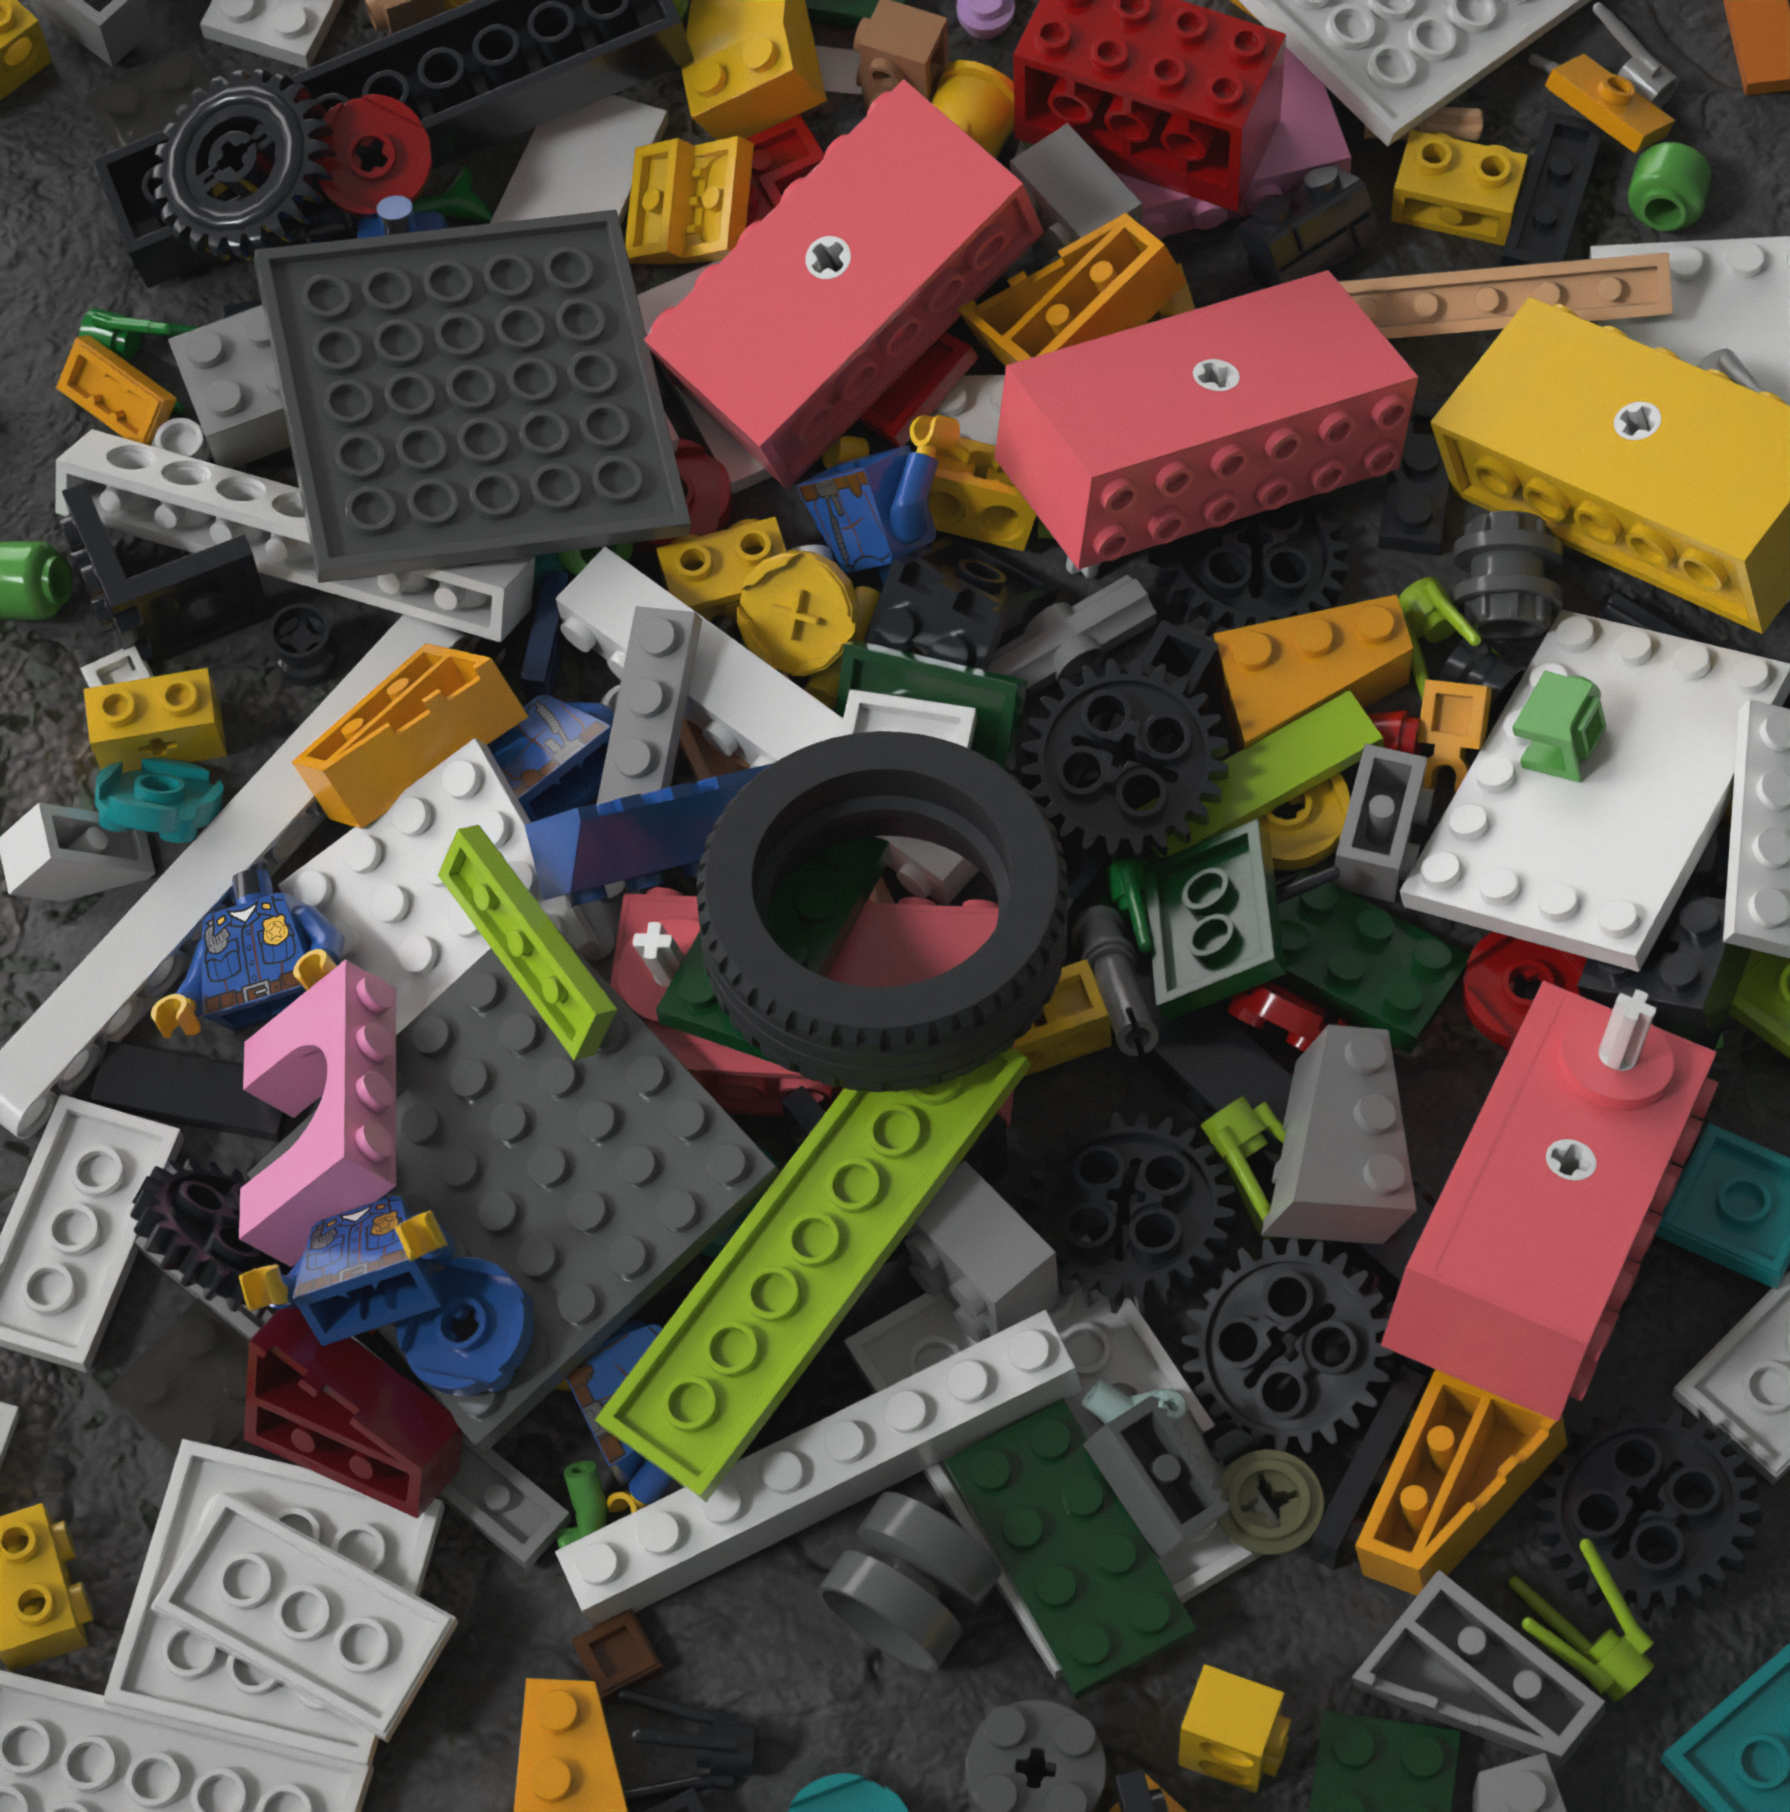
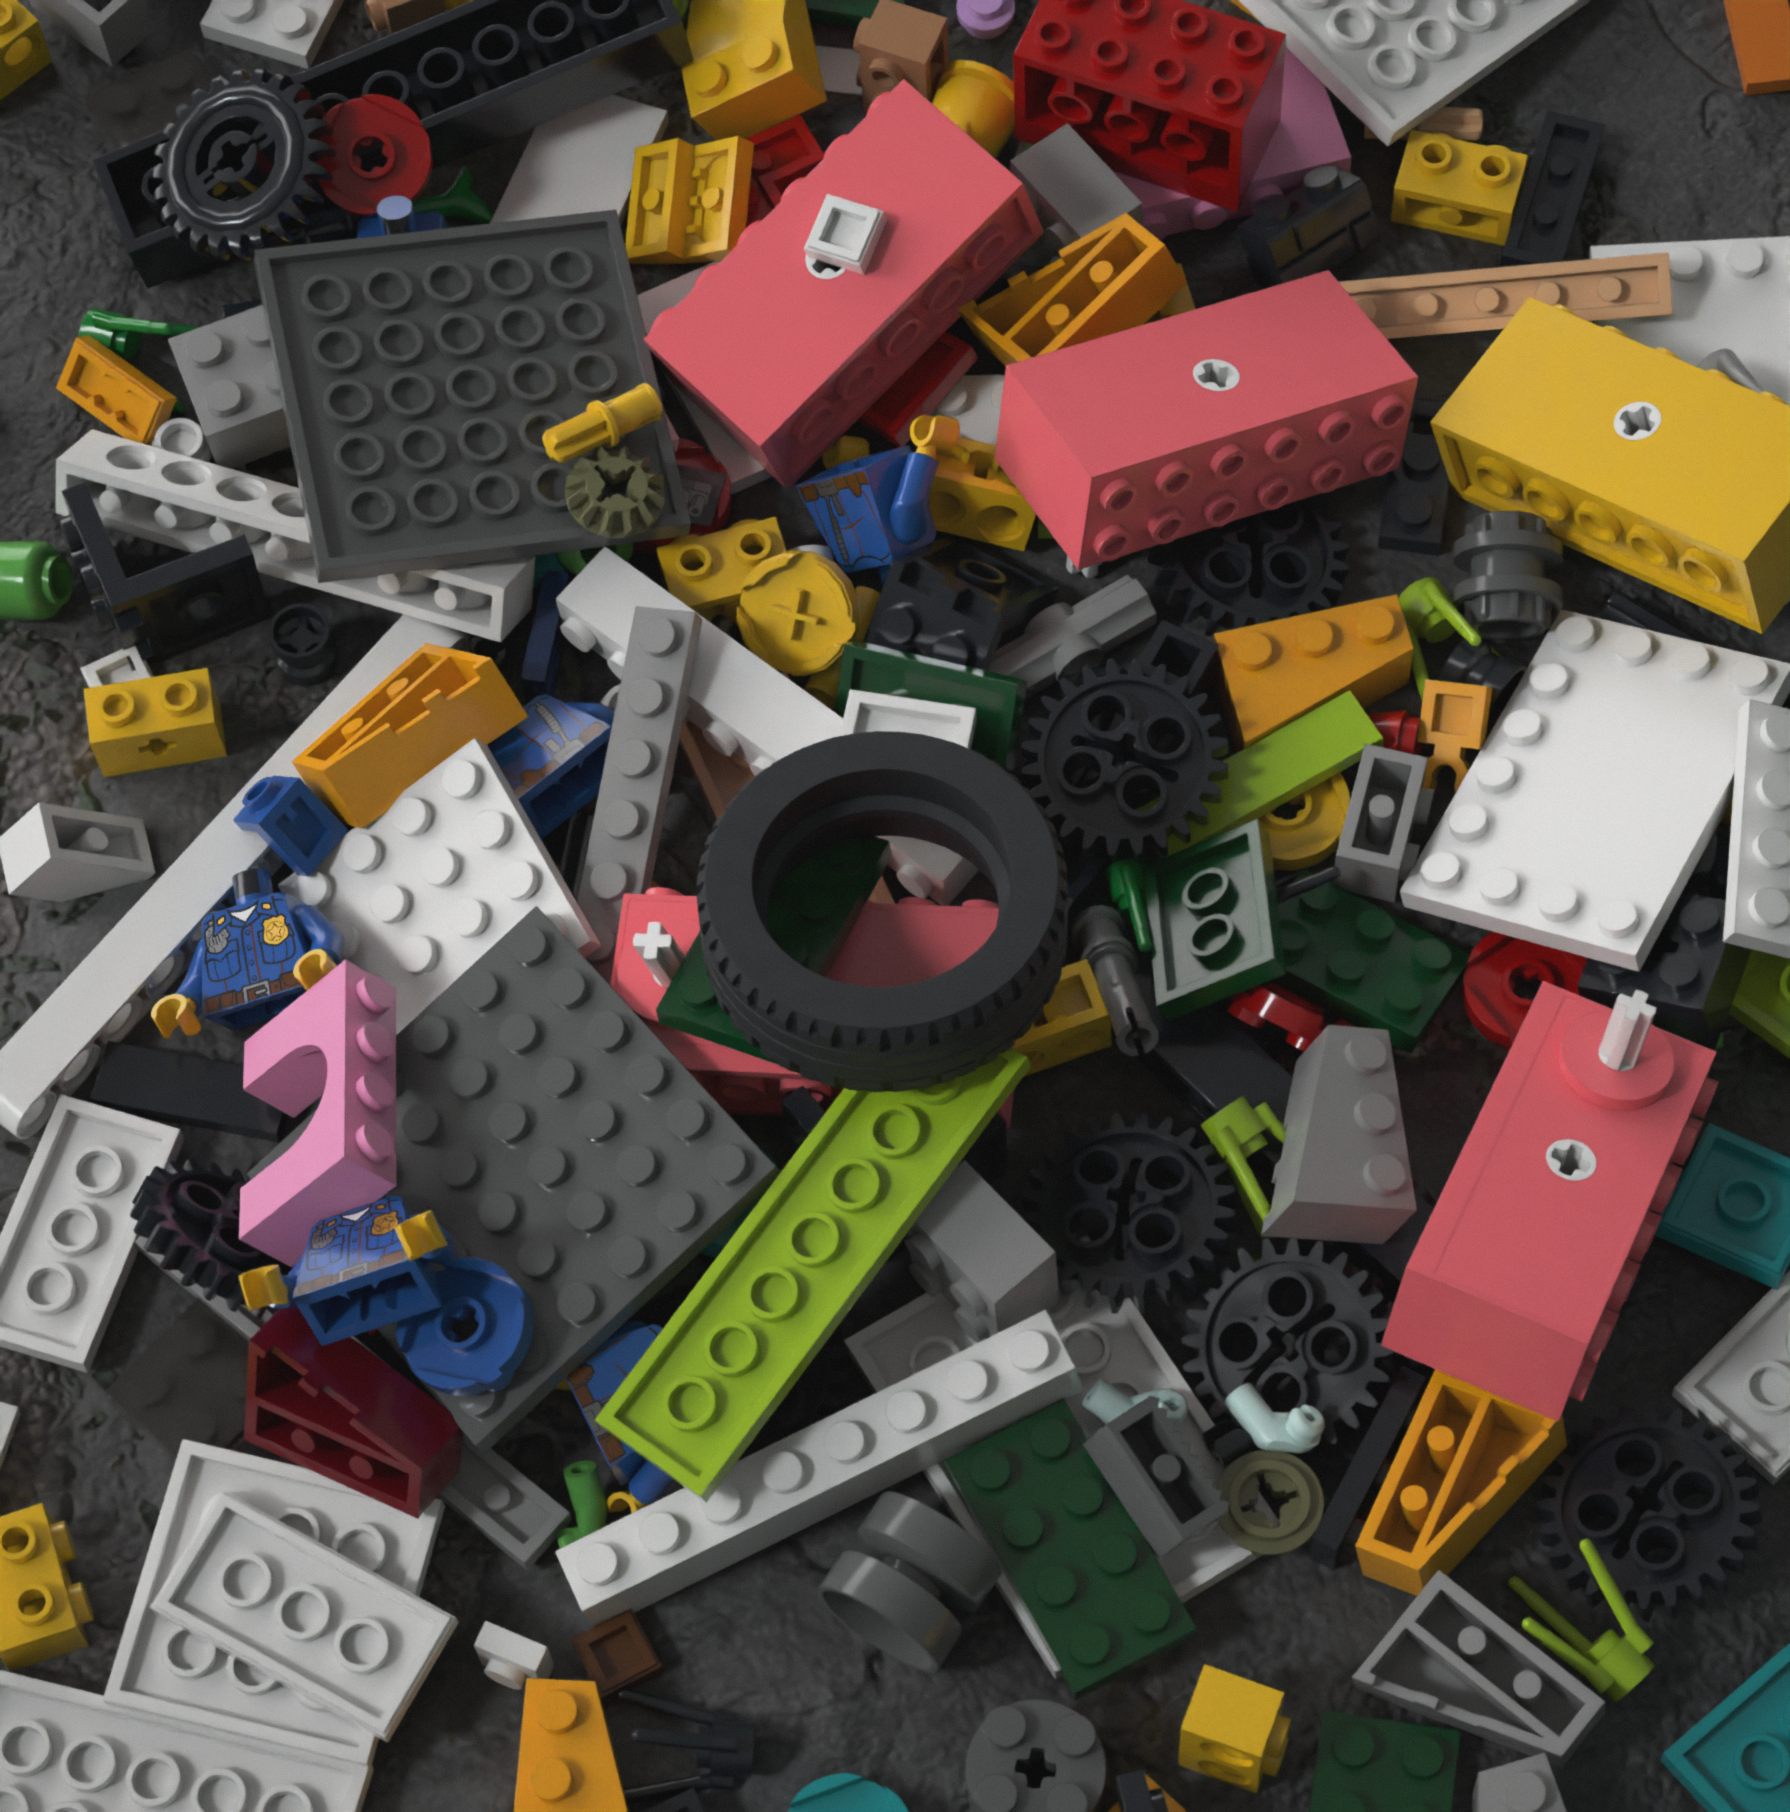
teal plate [95,758,223,843] -> none
lime plate [438,825,617,1060] -> none
blue wedge [524,763,773,907] -> none
bright green window [1512,671,1607,783] -> none
light grey plant [1528,3,1680,109] -> none
light orange plate [1545,54,1675,153] -> none
bright green head [1628,142,1711,232] -> none
none -> blue bracket [233,776,349,877]
none -> white plate [474,1621,554,1690]
none -> yellow axle [542,383,663,463]
none -> olive gear [565,445,665,539]
none -> black sticker [677,464,727,527]
none -> white tile [804,194,888,275]
none -> light aqua arm [1224,1383,1325,1453]

